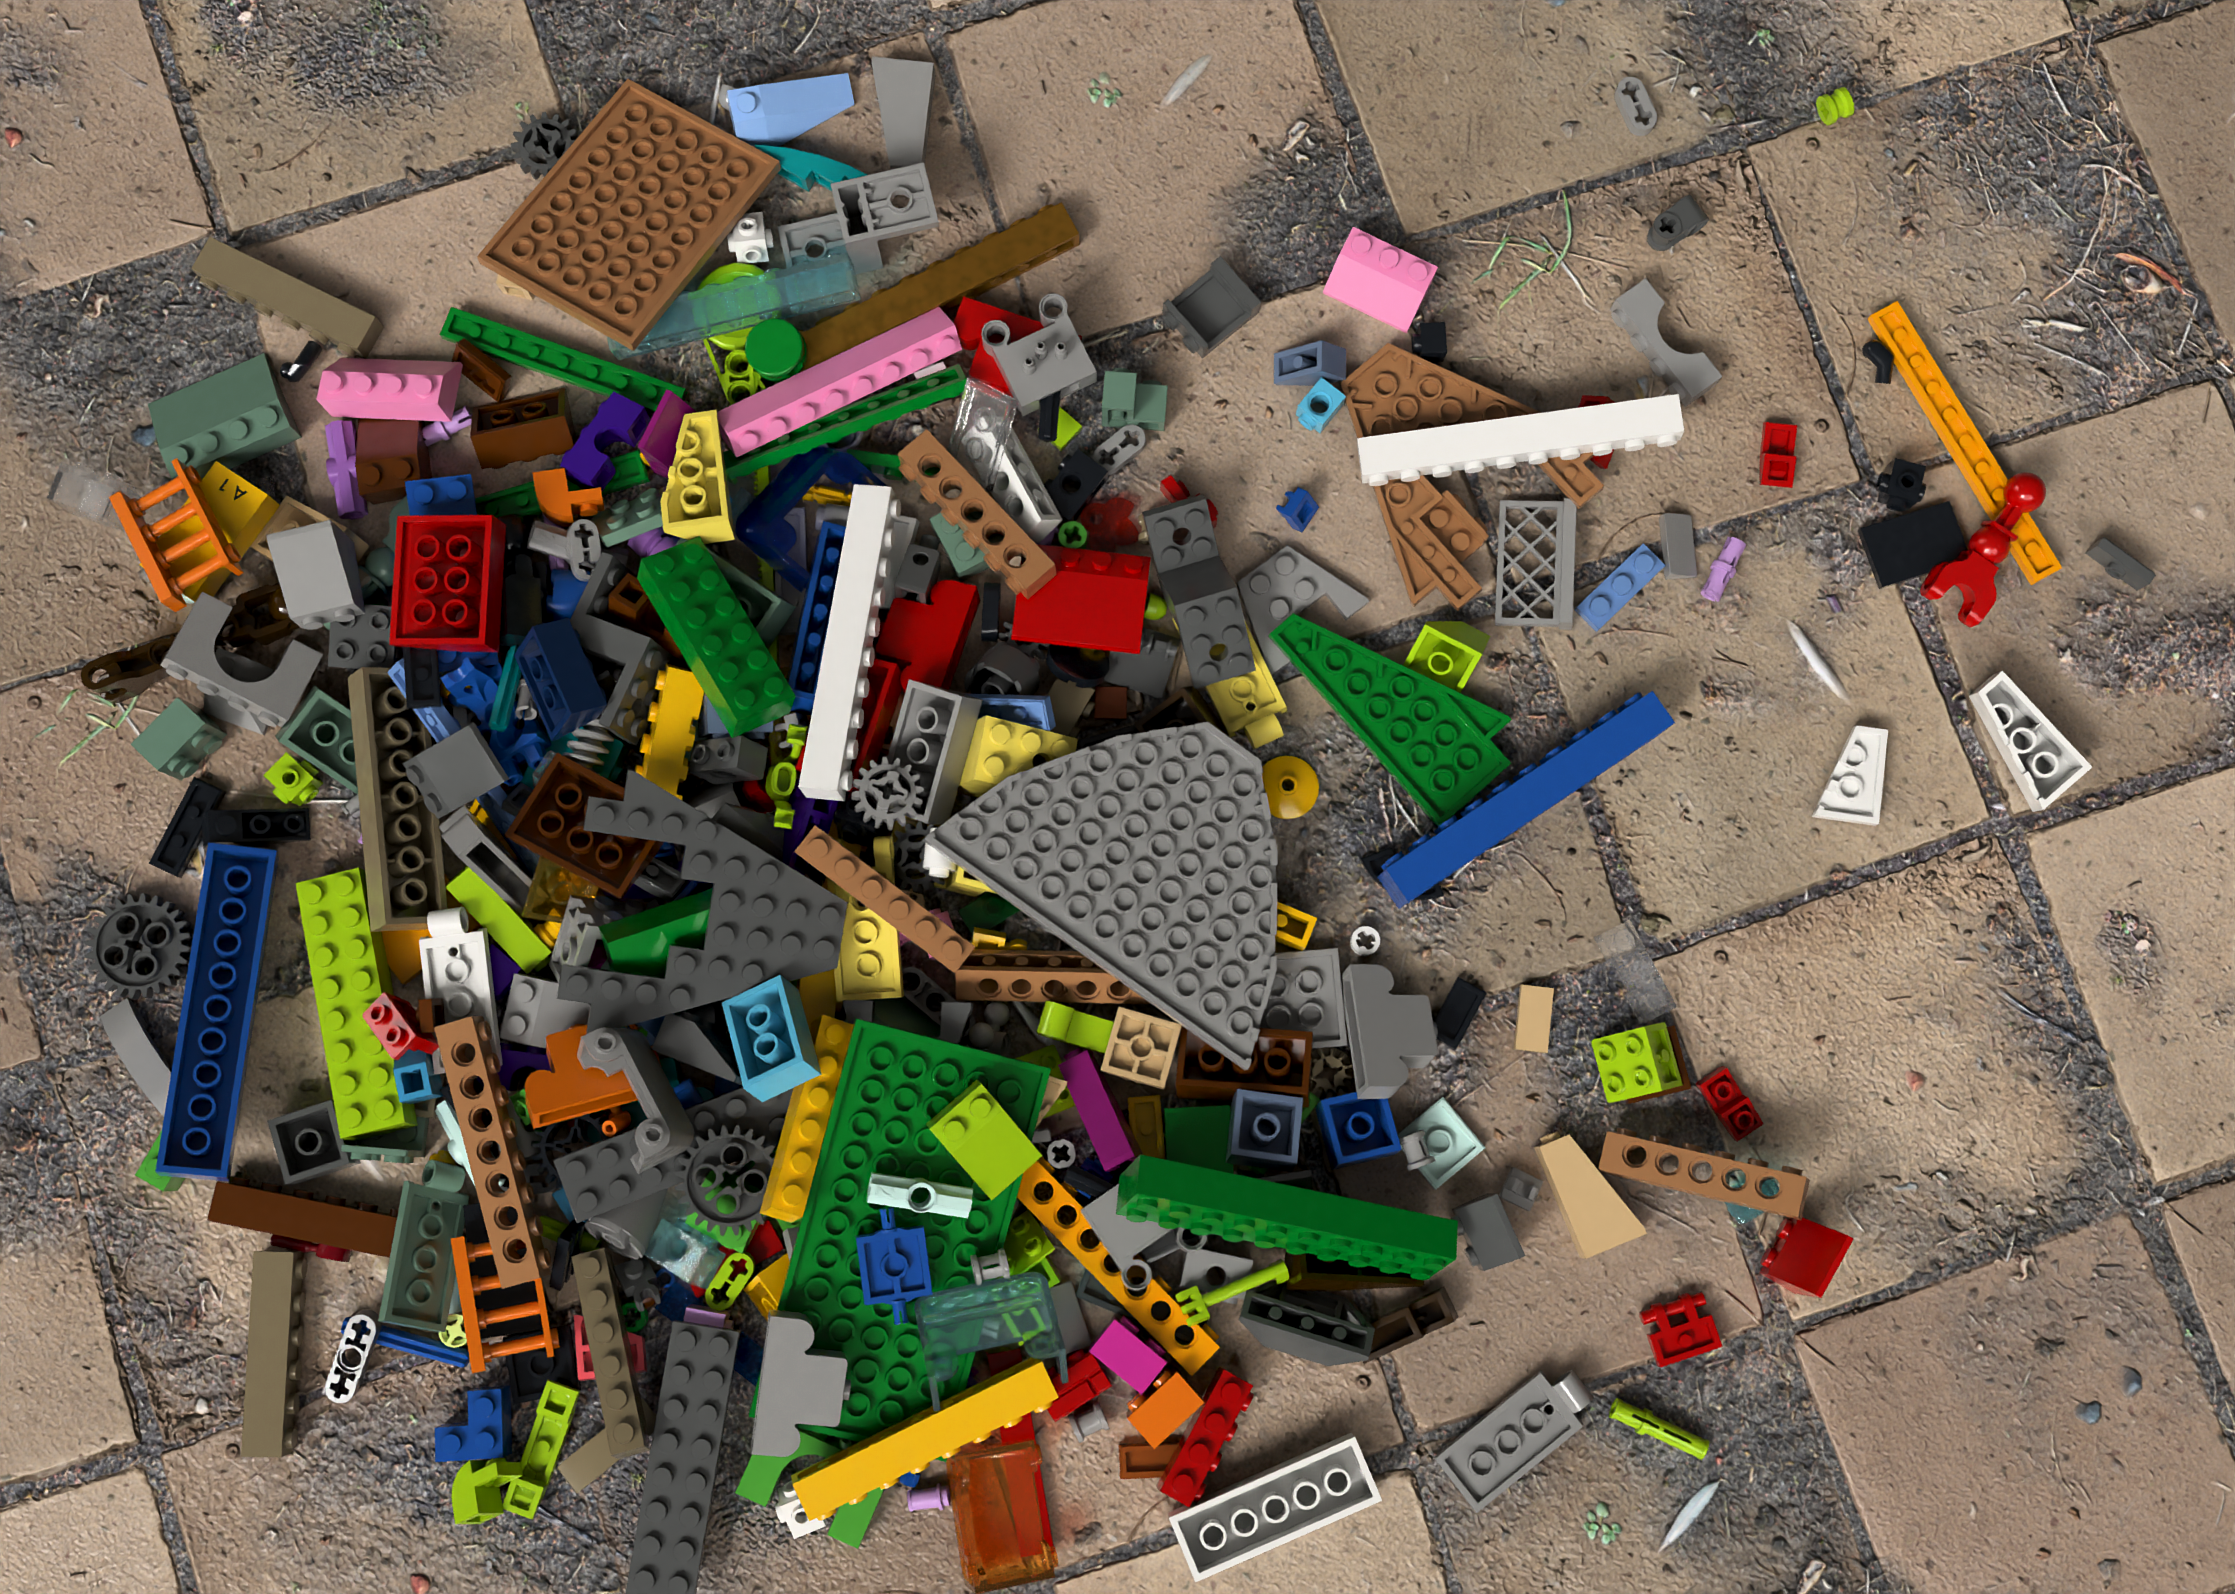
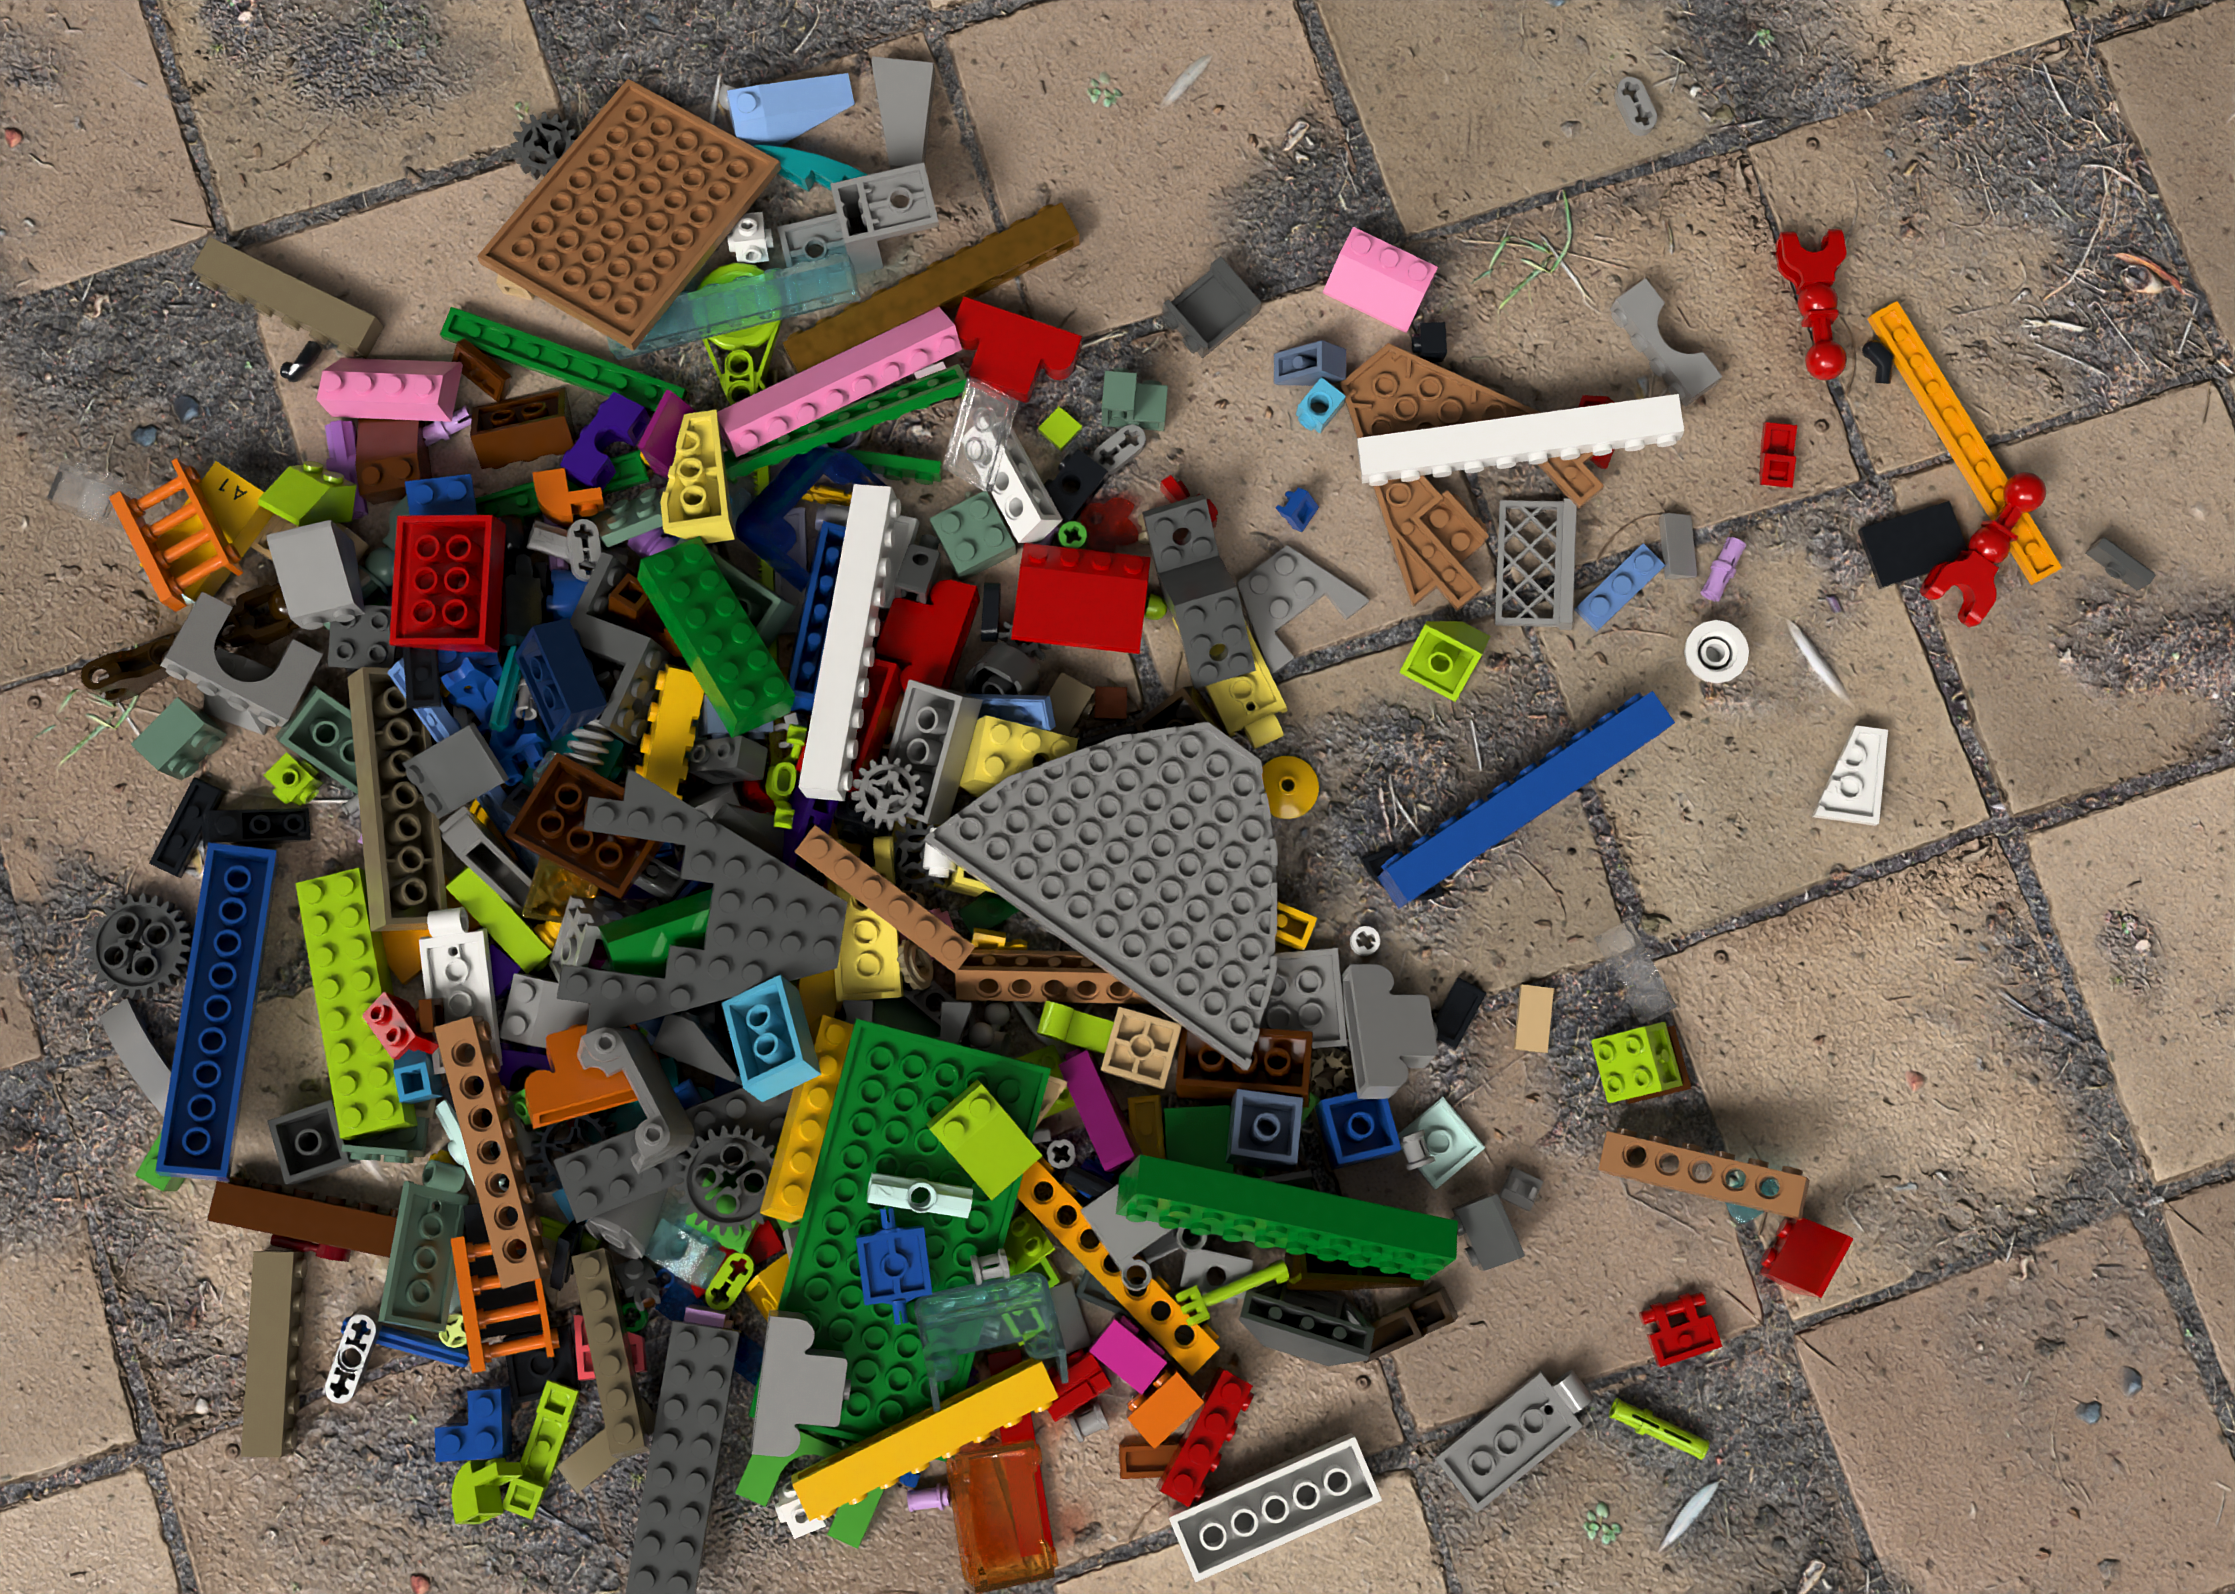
sand green slope [148,353,302,479] -> none
orange arm [602,1105,631,1137] -> none
green head [745,318,808,382] -> none
medium nougat brick [898,429,1057,599] -> none
light grey piece [981,293,1097,442] -> none
black tile [1046,644,1110,688] -> none
dark grey hinge [1103,627,1181,699] -> none
green wing [1268,613,1512,827] -> none
tan slope [1534,1131,1647,1259] -> none
dark grey piece [1647,195,1709,251] -> none
red slope [1696,1066,1764,1142] -> none
lime wheel [1816,87,1854,126] -> none
black brick [1876,458,1926,511] -> none
white wedge [1969,671,2092,812] -> none
none -> lime slope [258,461,357,526]
none -> dark tan gear [897,939,933,990]
none -> white piece [1684,620,1749,684]
none -> red piece [1776,228,1847,381]

